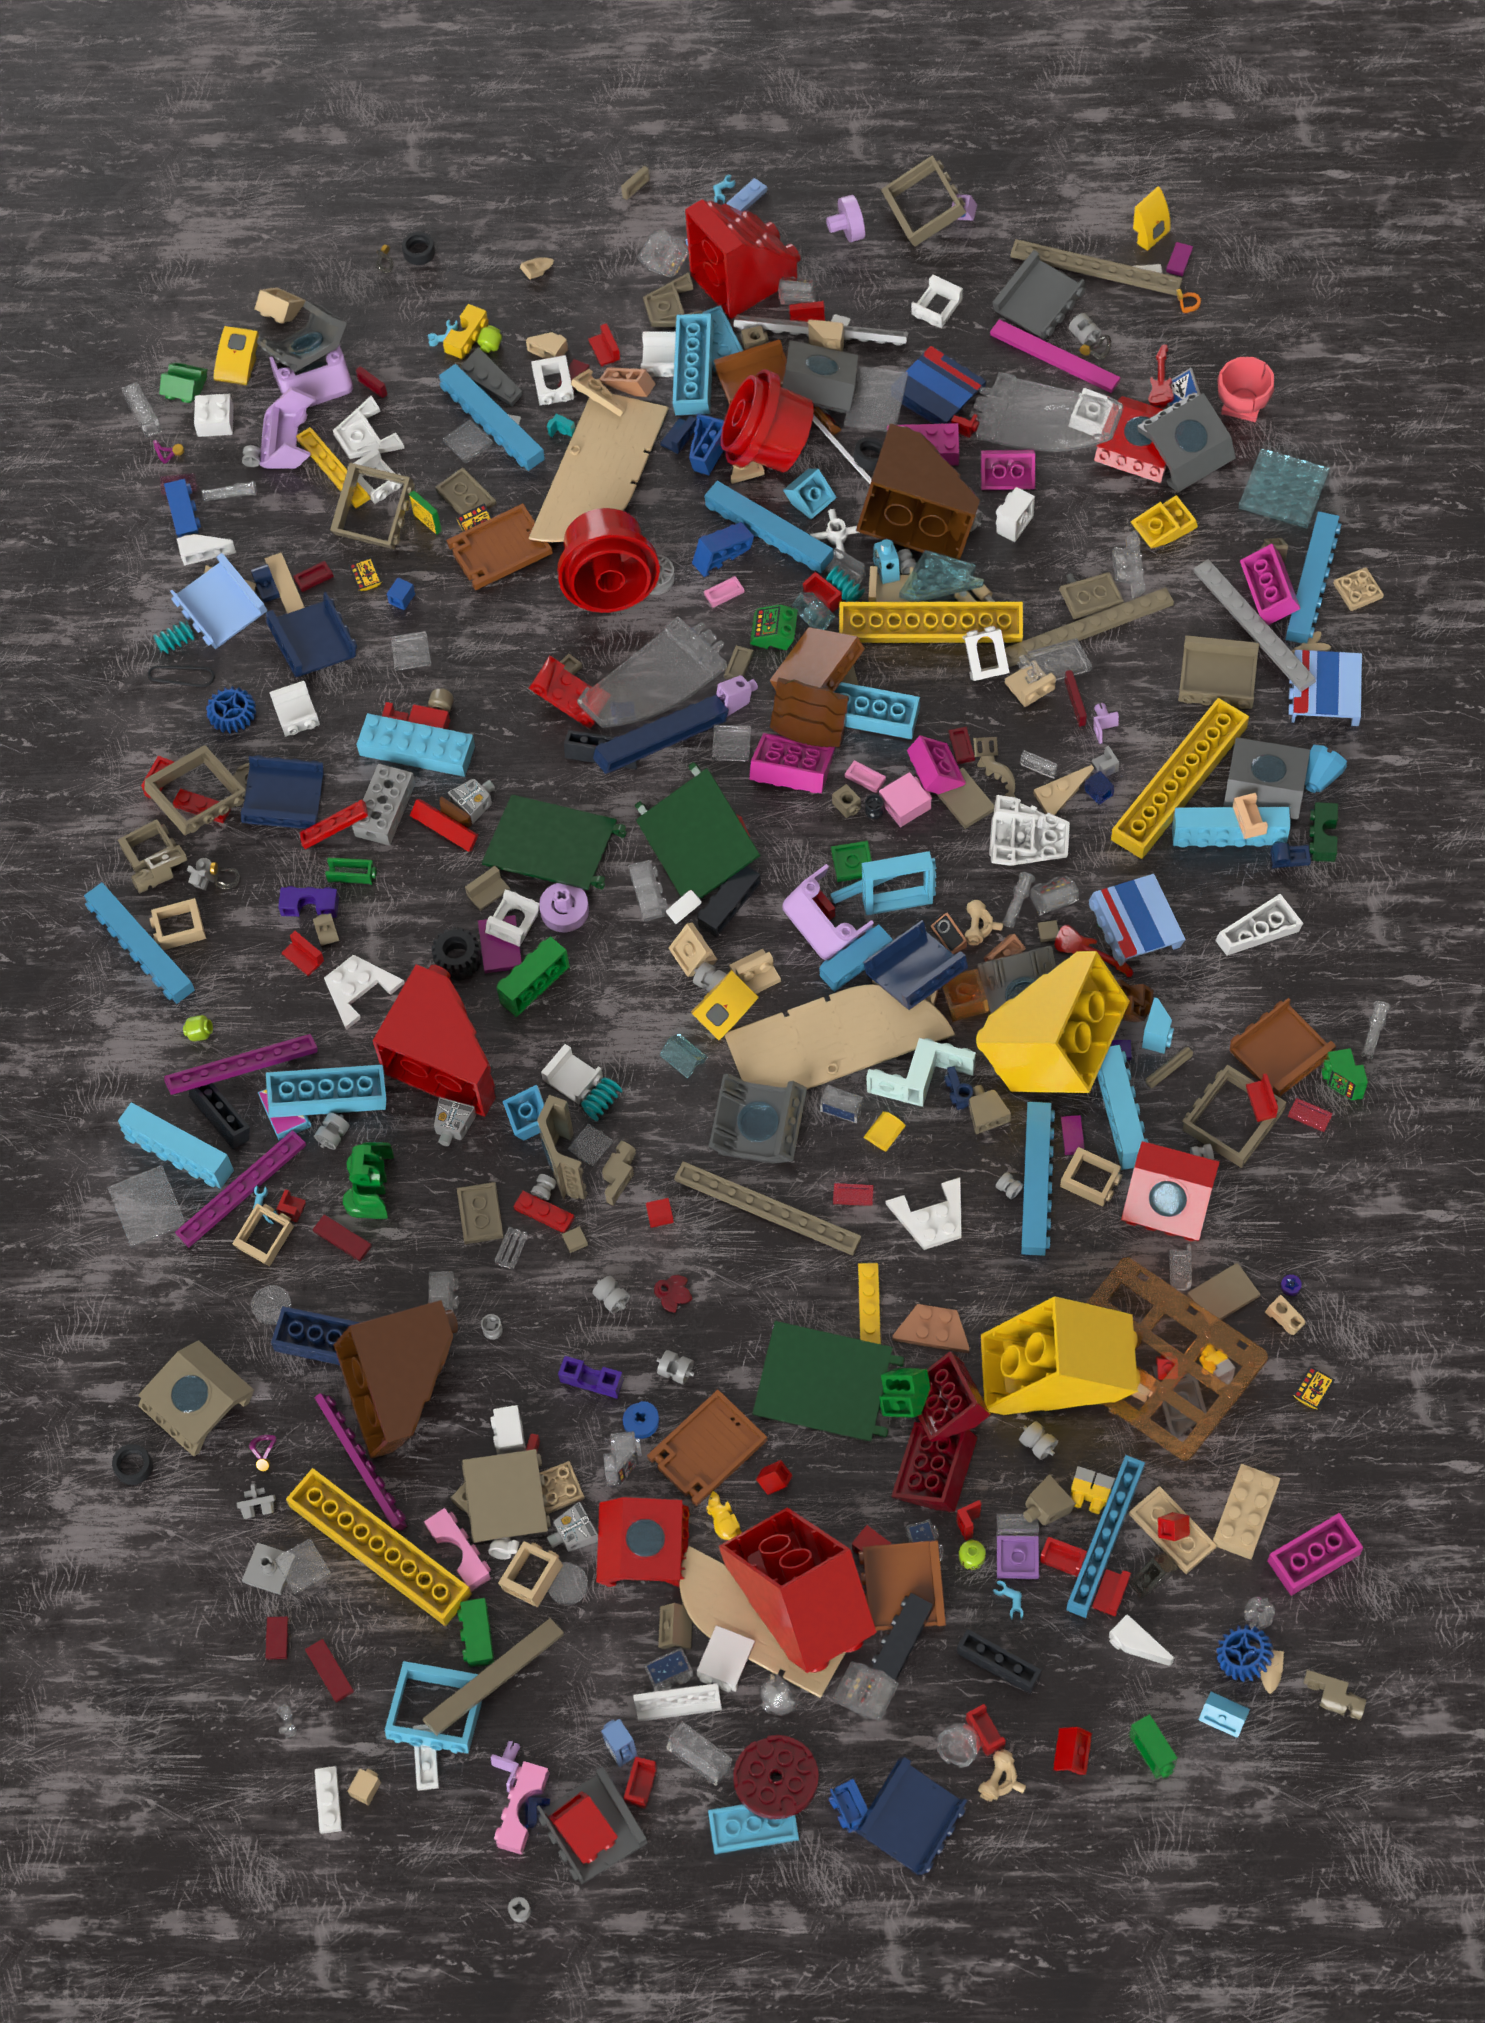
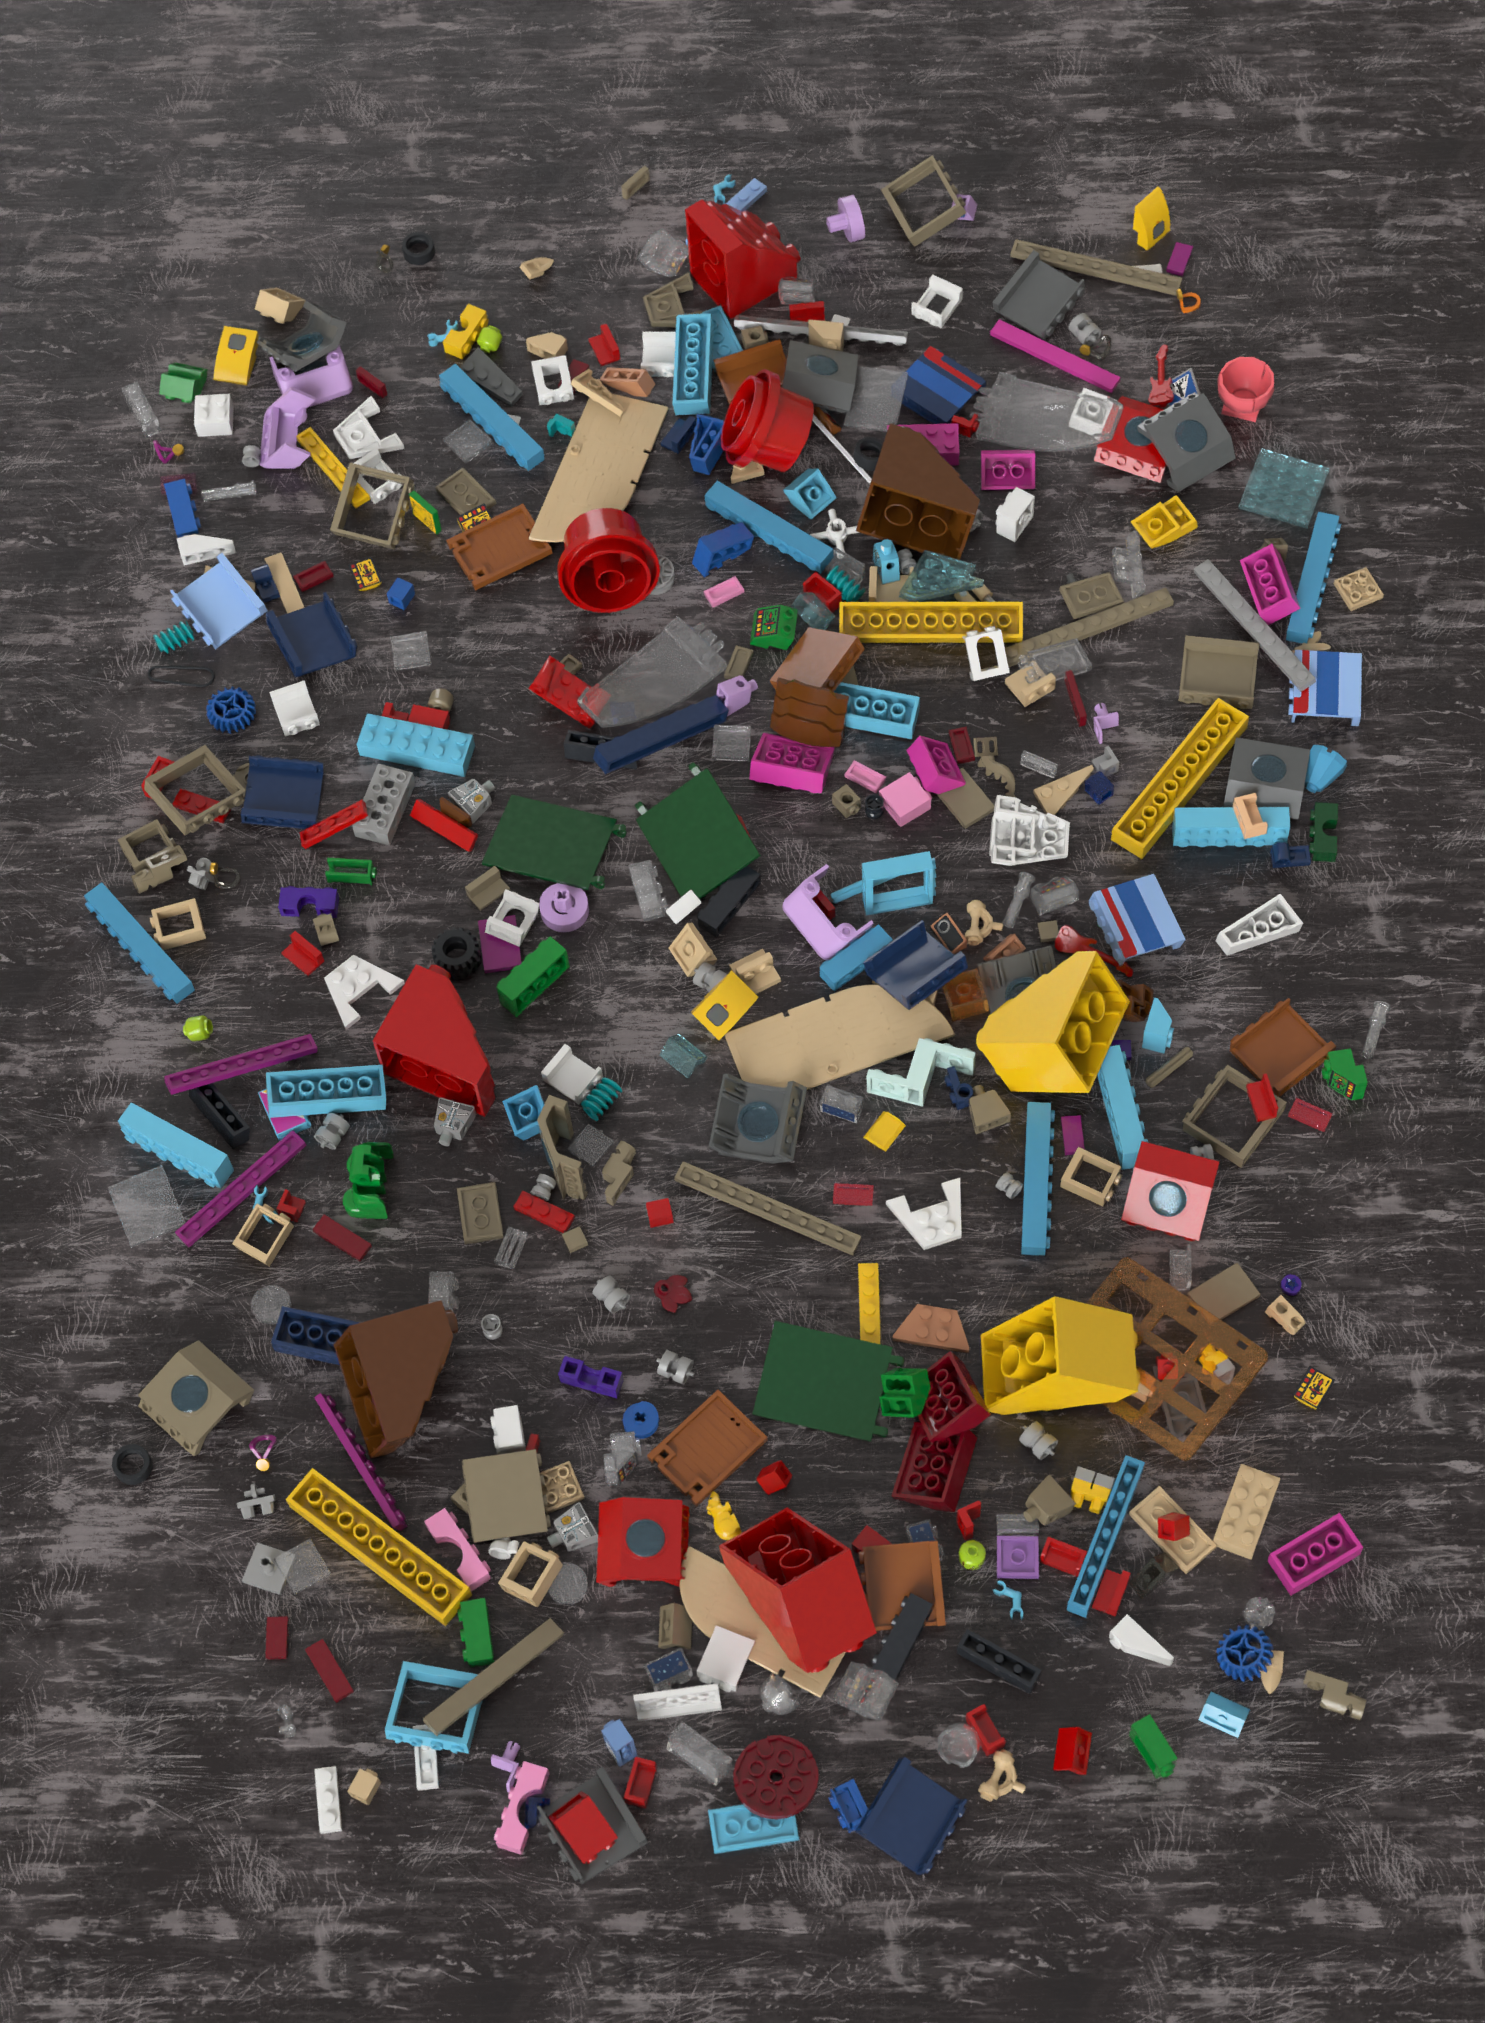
light grey wheel [508,1897,531,1922] -> none
green tile [831,841,872,882] -> none

